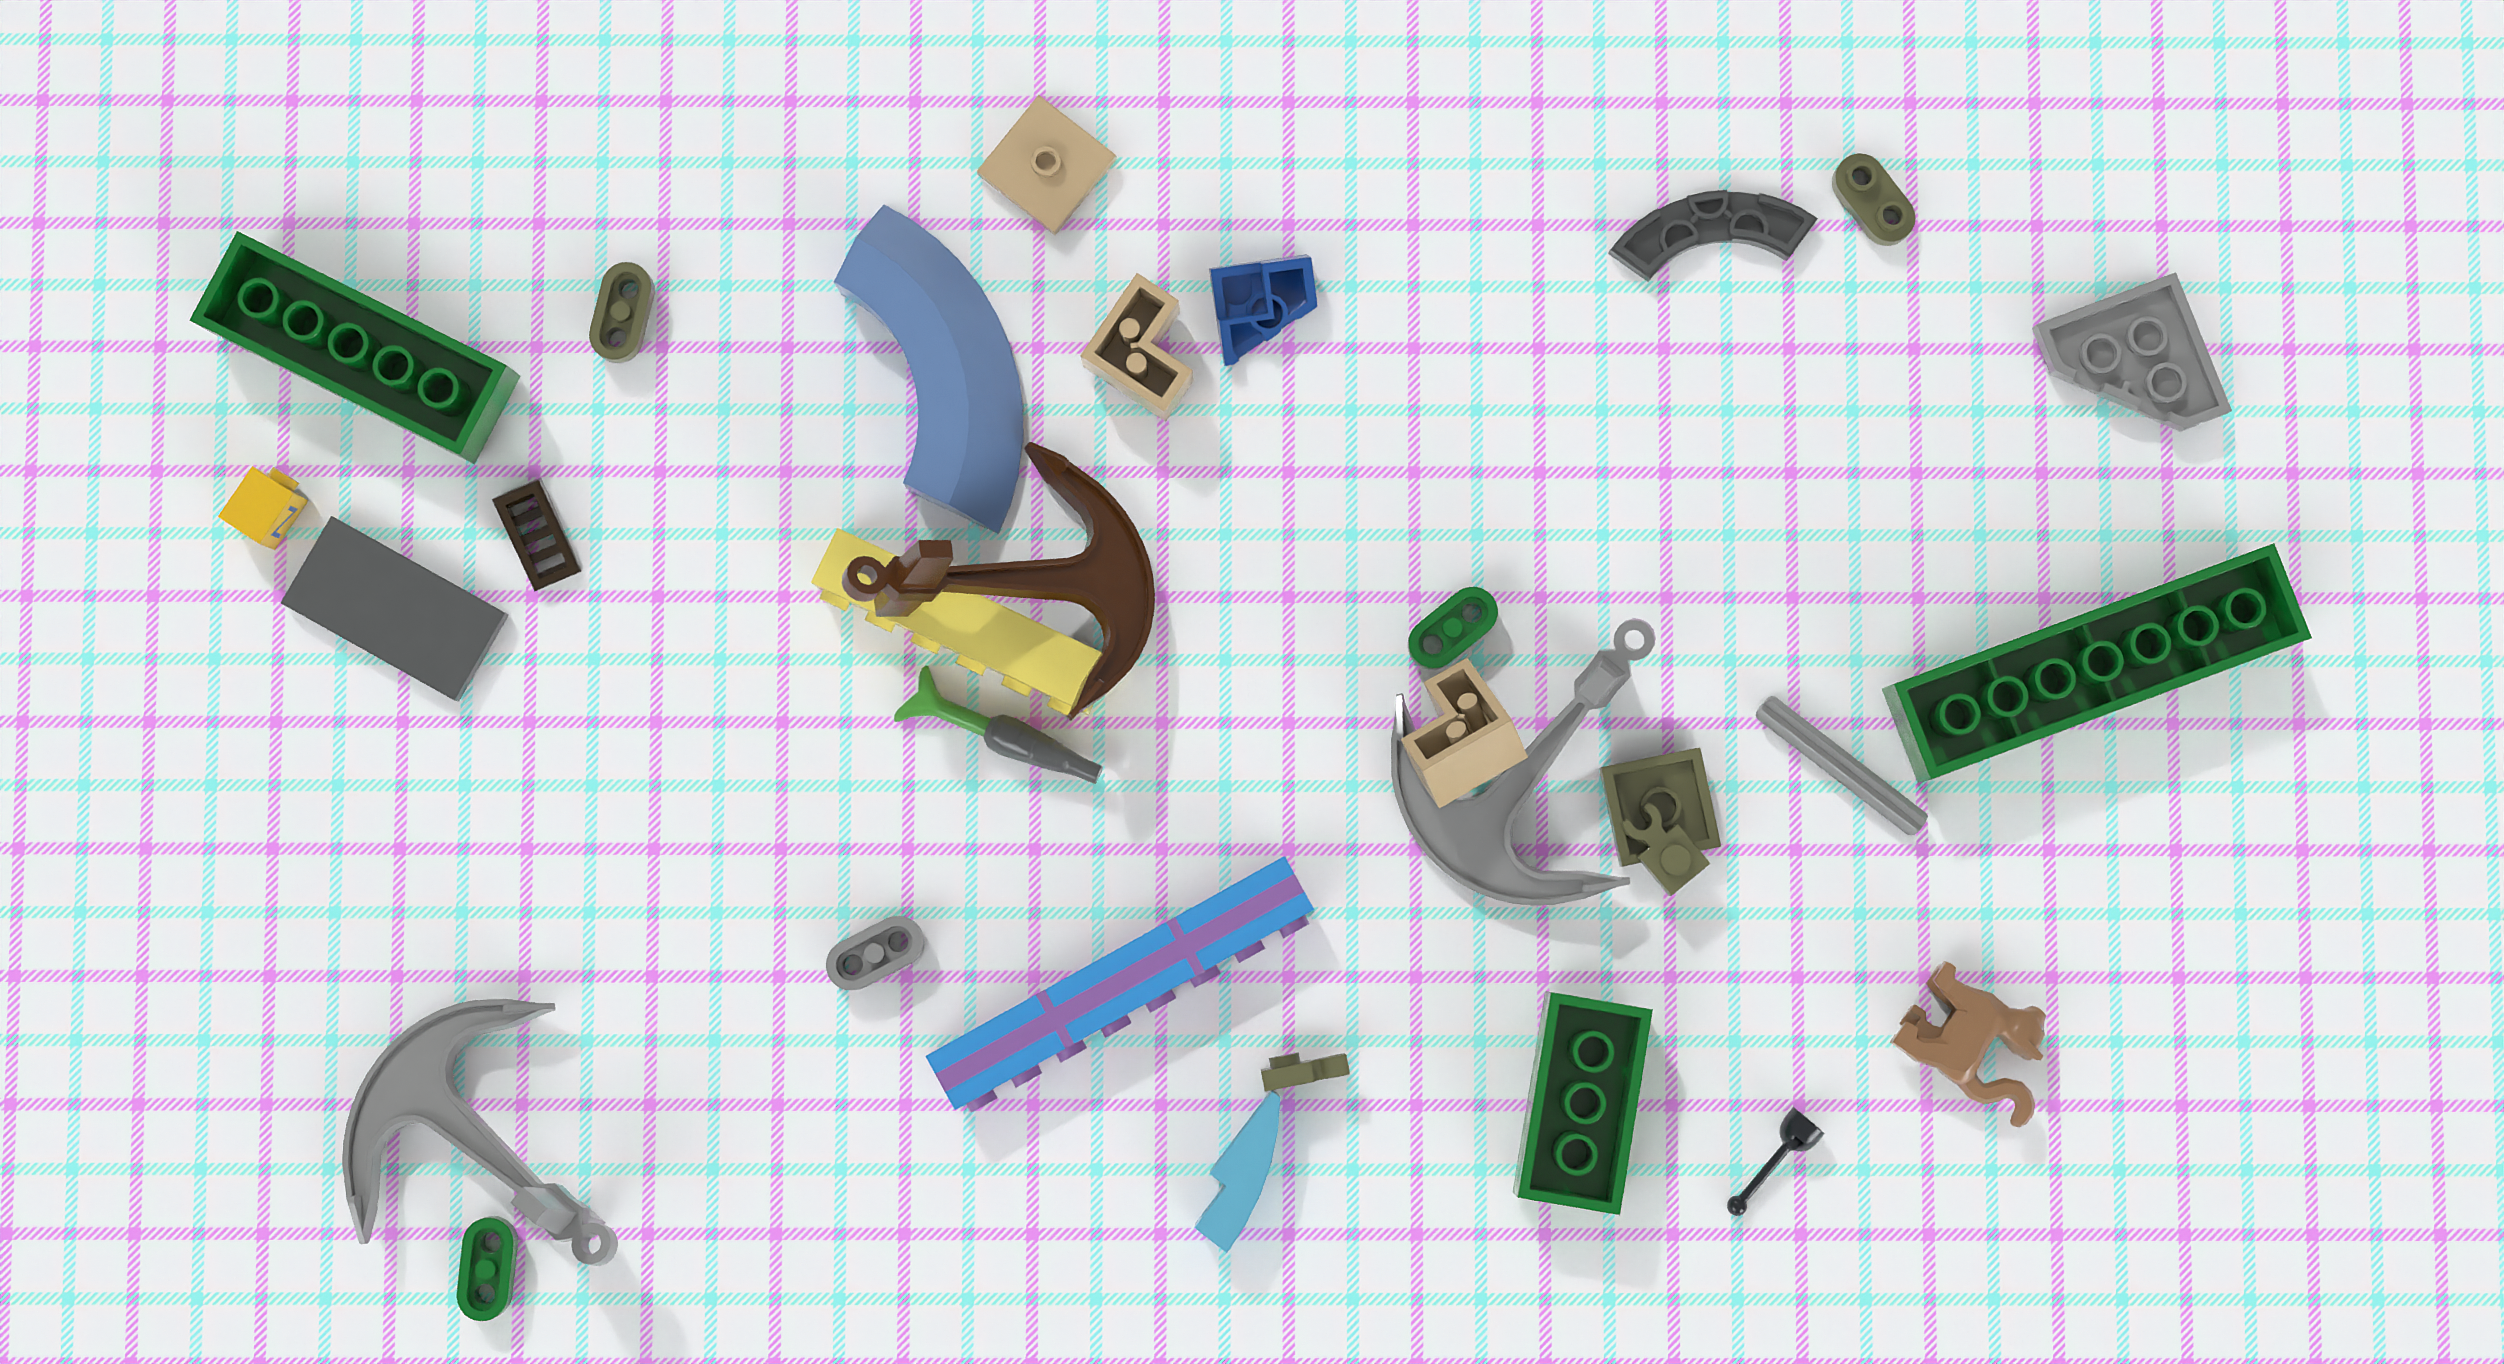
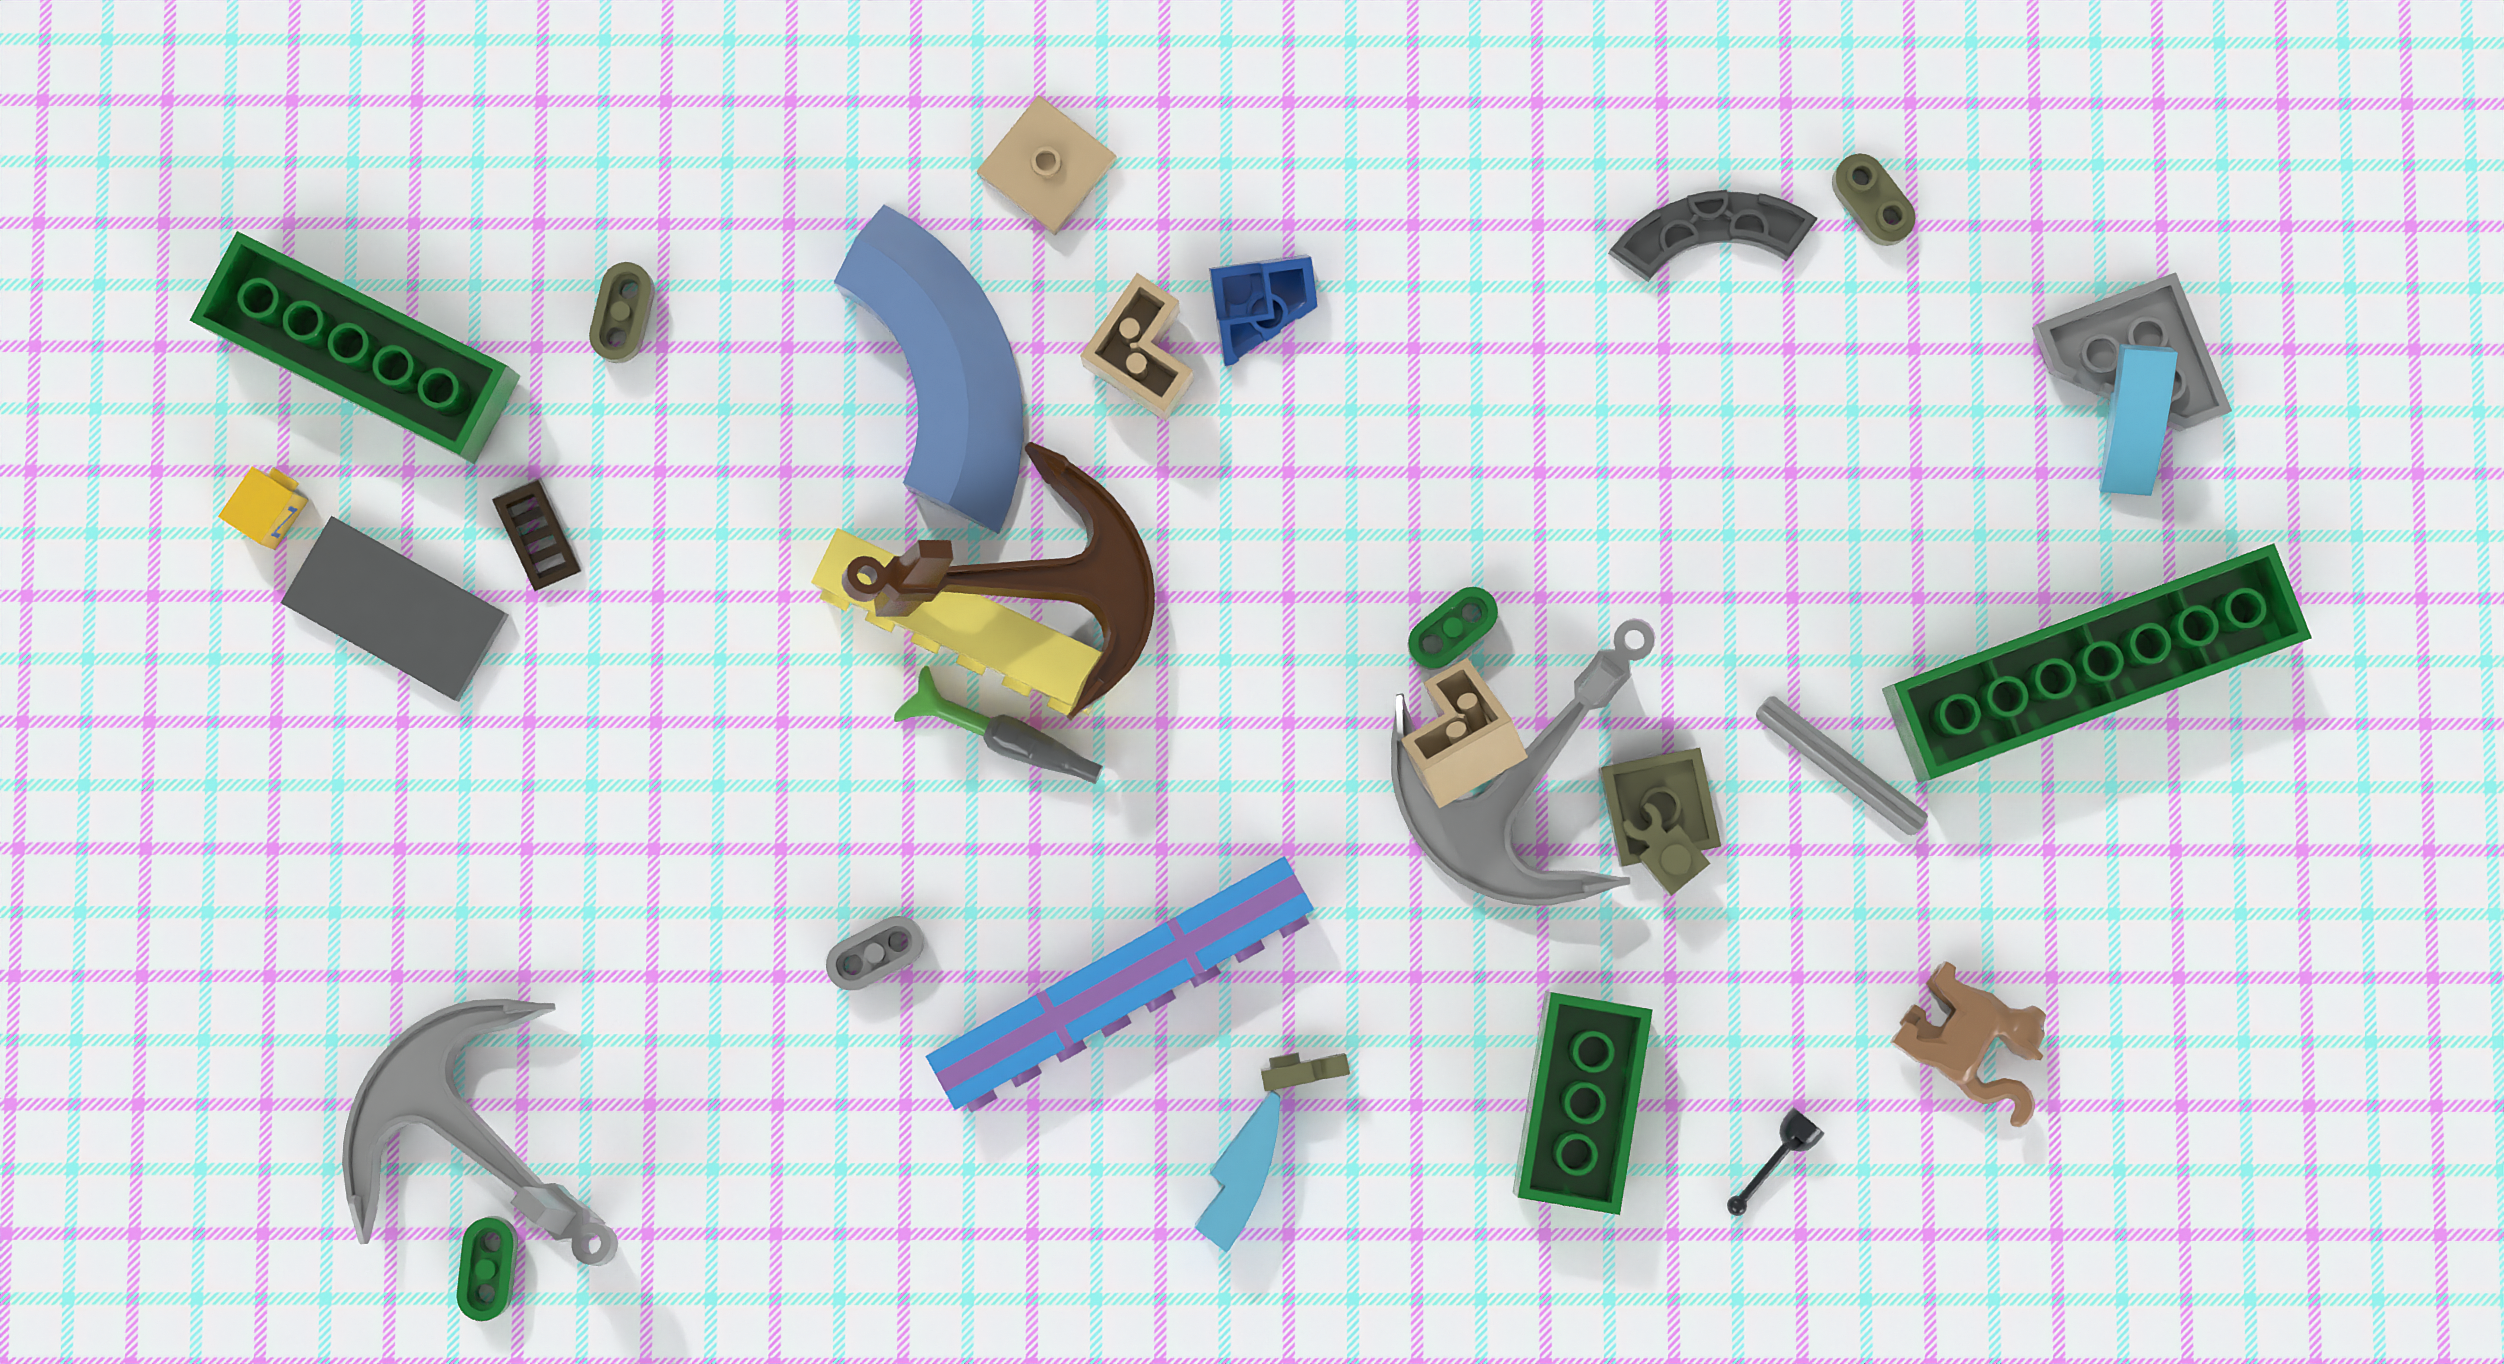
none -> medium azure slope [2099,344,2178,496]

